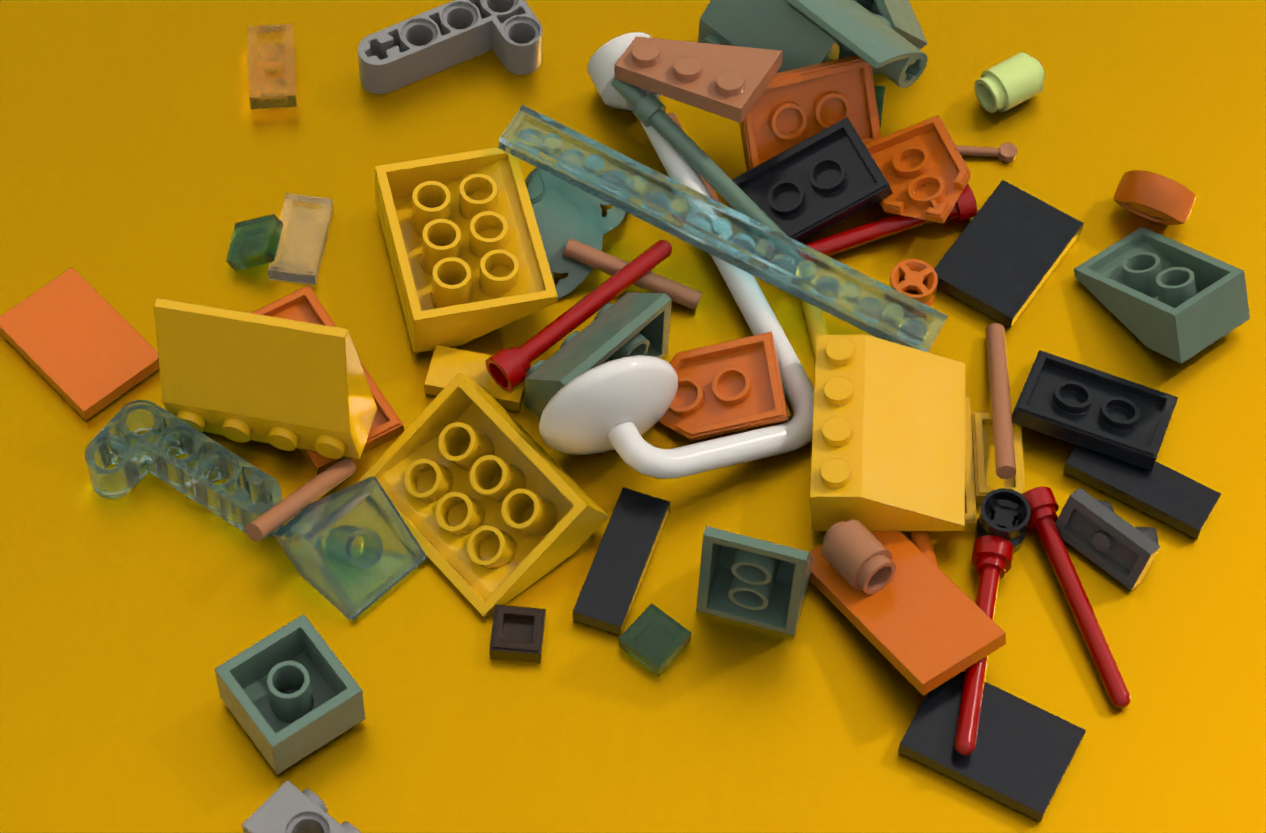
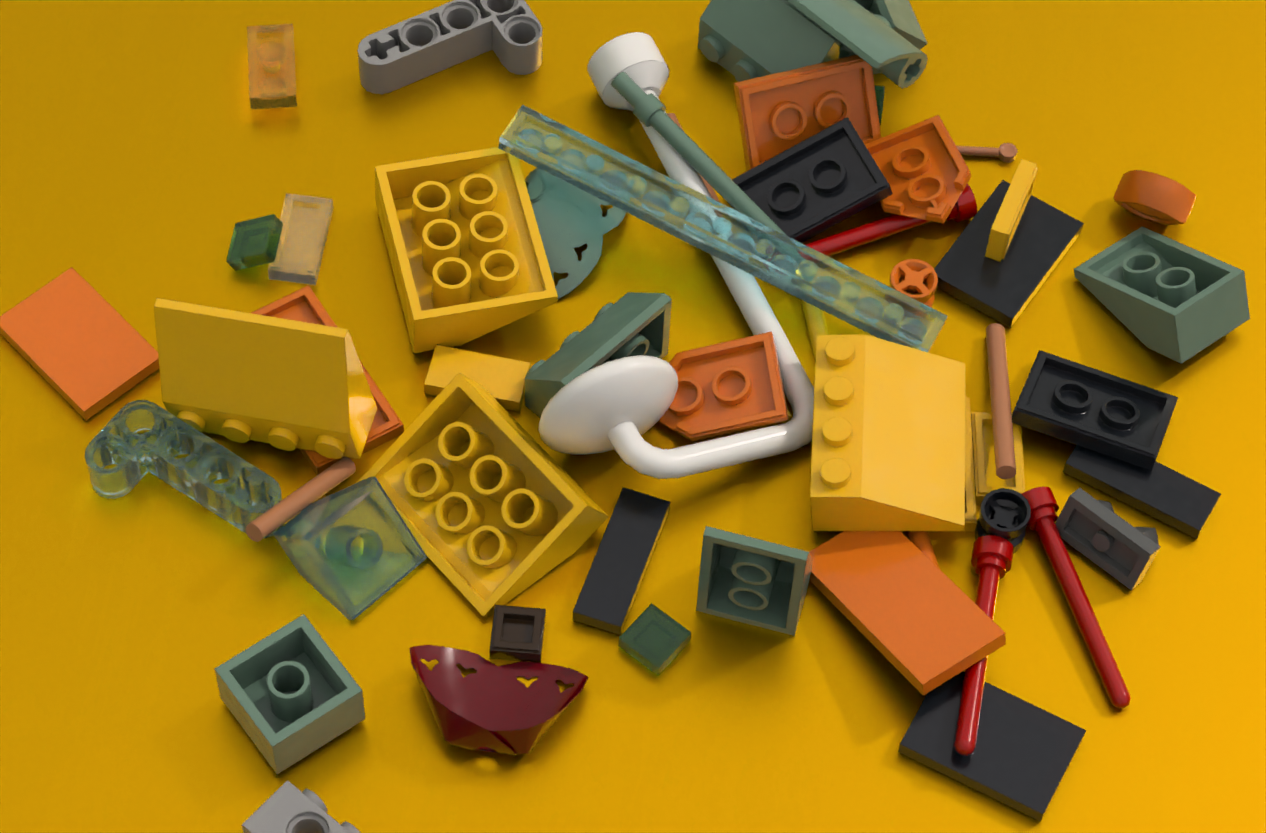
red piece [485,240,672,391] -> none
nougat bar [563,238,702,310] -> none
nougat wing [614,36,783,123] -> none
nougat brick [821,519,896,594] -> none
yellowish green brick [974,52,1045,113] -> none
none -> dark red piece [410,645,589,755]
none -> yellow tile [985,159,1038,262]

